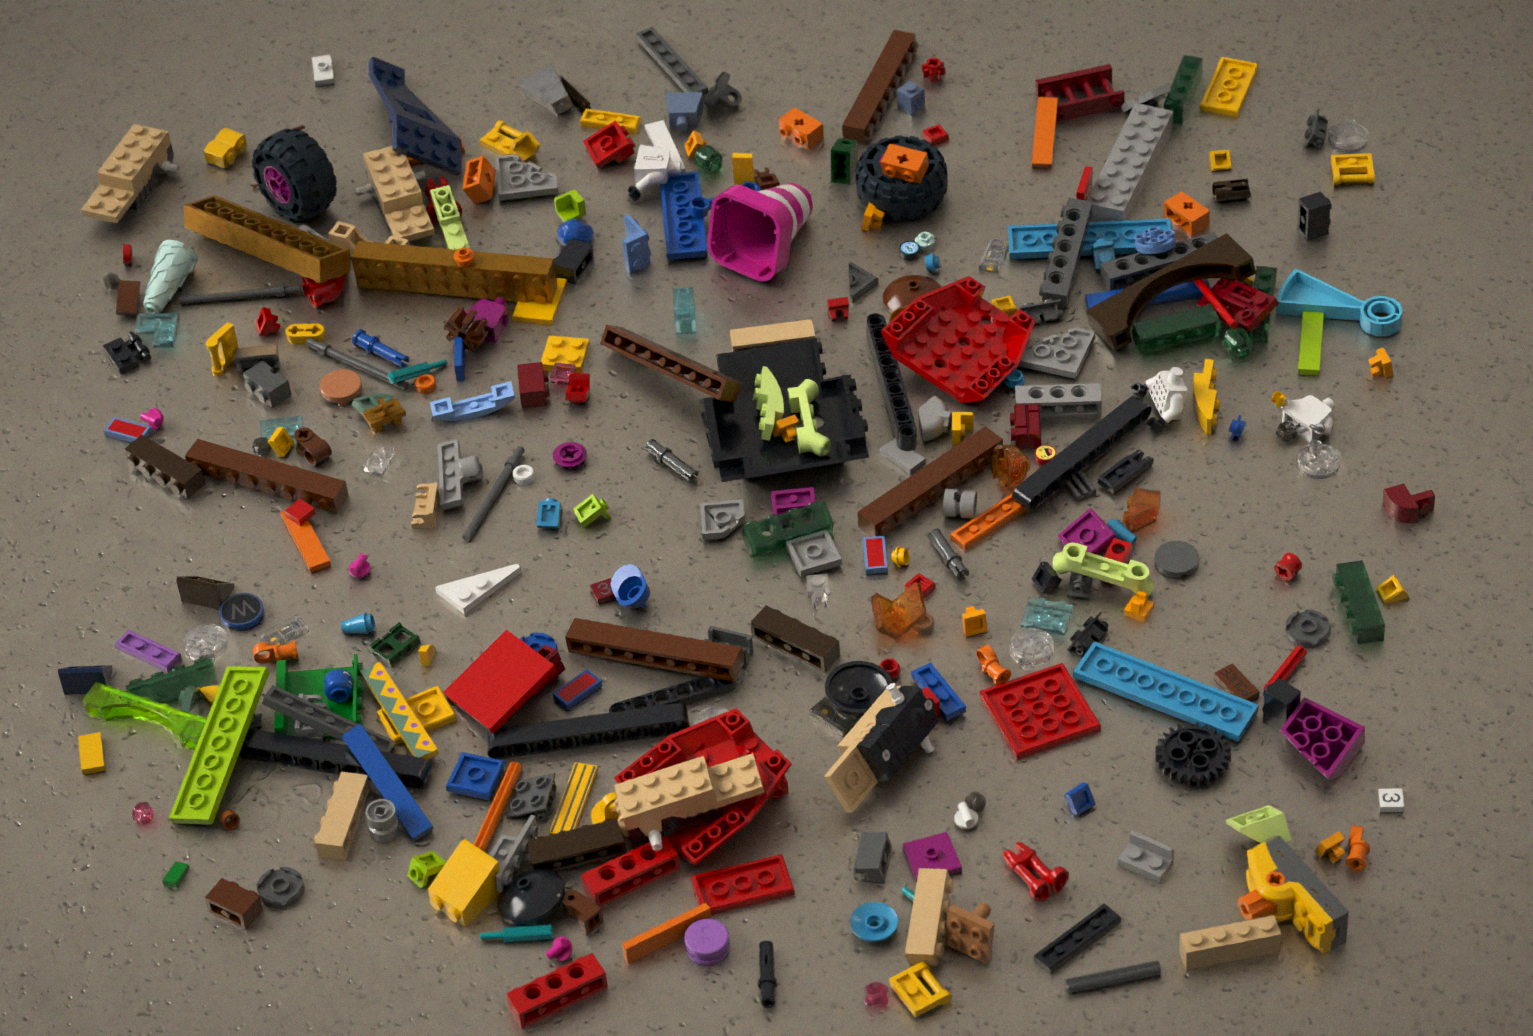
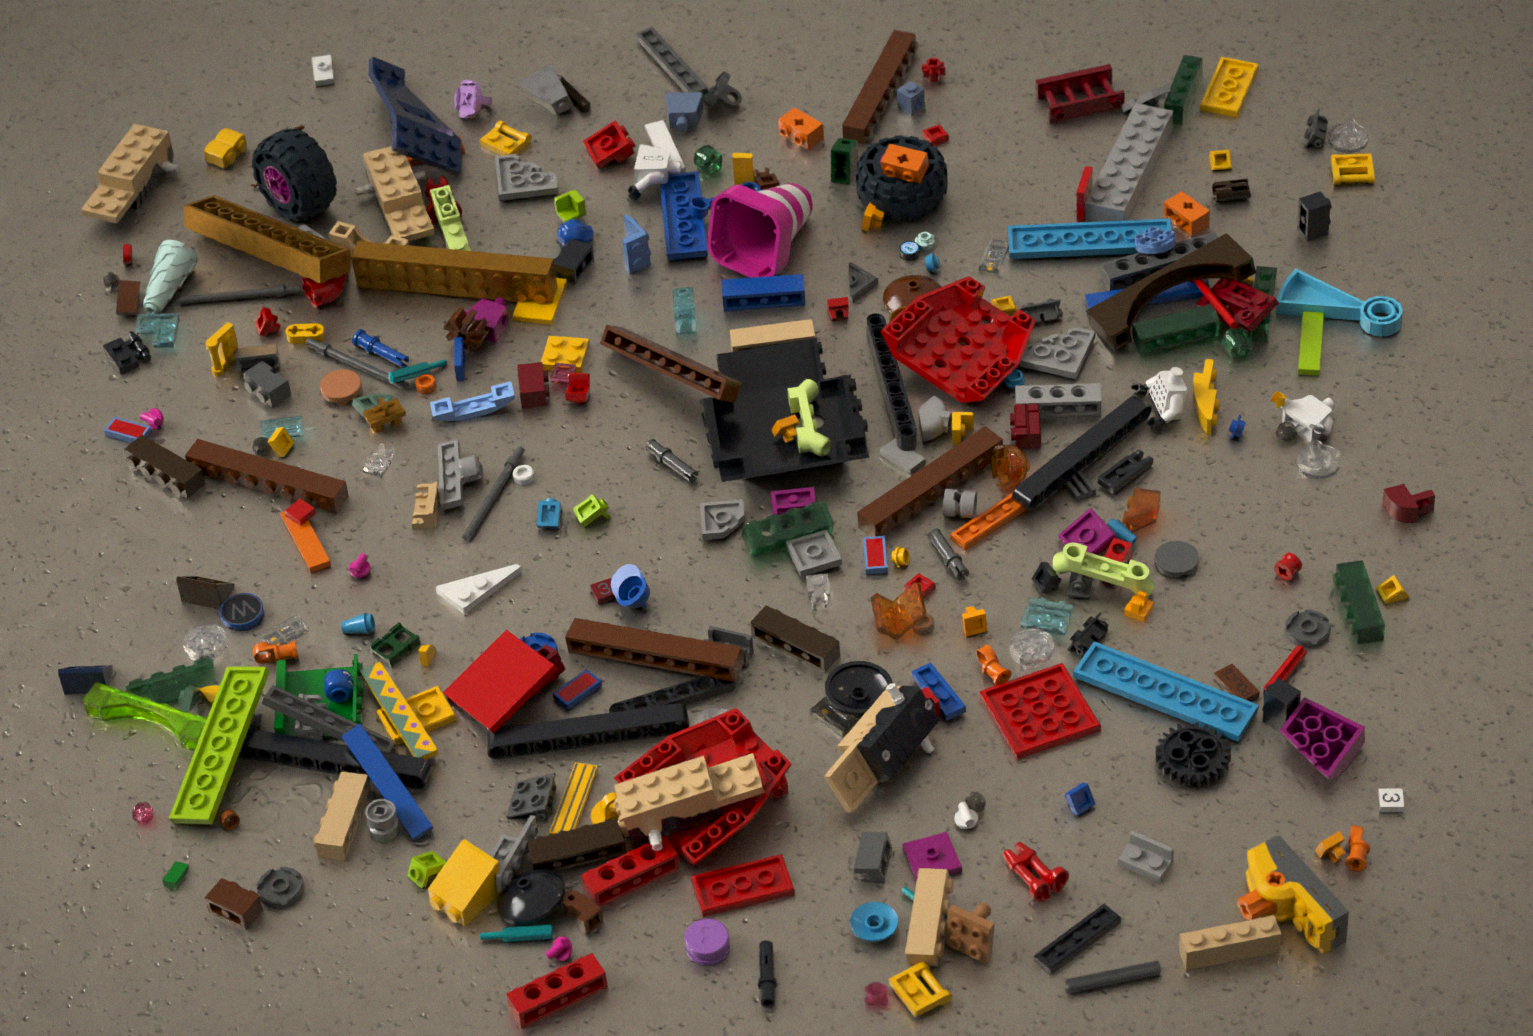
yellow tile [78,732,106,775] -> none
medium lavender tile [115,630,182,673] -> none
reddish brown piece [294,427,332,466] -> none
blue plate [446,752,506,800] -> none
orange plate [454,248,474,266] -> none
orange brick [462,156,496,205] -> none
orange axle [473,761,522,852] -> none
yellow panel [508,130,540,162] -> none
magenta gear [553,442,587,470] -> none
yellow tile [580,109,642,134] -> none
orange tile [622,903,711,964] -> none
light orange tile [685,131,709,159] -> none
yellowish green slope [753,366,784,441] -> none
red plate [879,658,901,679] -> none
orange tile [1032,97,1058,168] -> none
tile [1035,445,1056,465] -> none
dark grey brick [1039,198,1092,309] -> none
dark azure bracket [1091,238,1115,271] -> none
yellowish green slope [1226,805,1292,843] -> none
light orange tile [1368,347,1394,378] -> none
none -> lavender tile [455,79,492,119]
none -> blue brick [722,274,806,311]

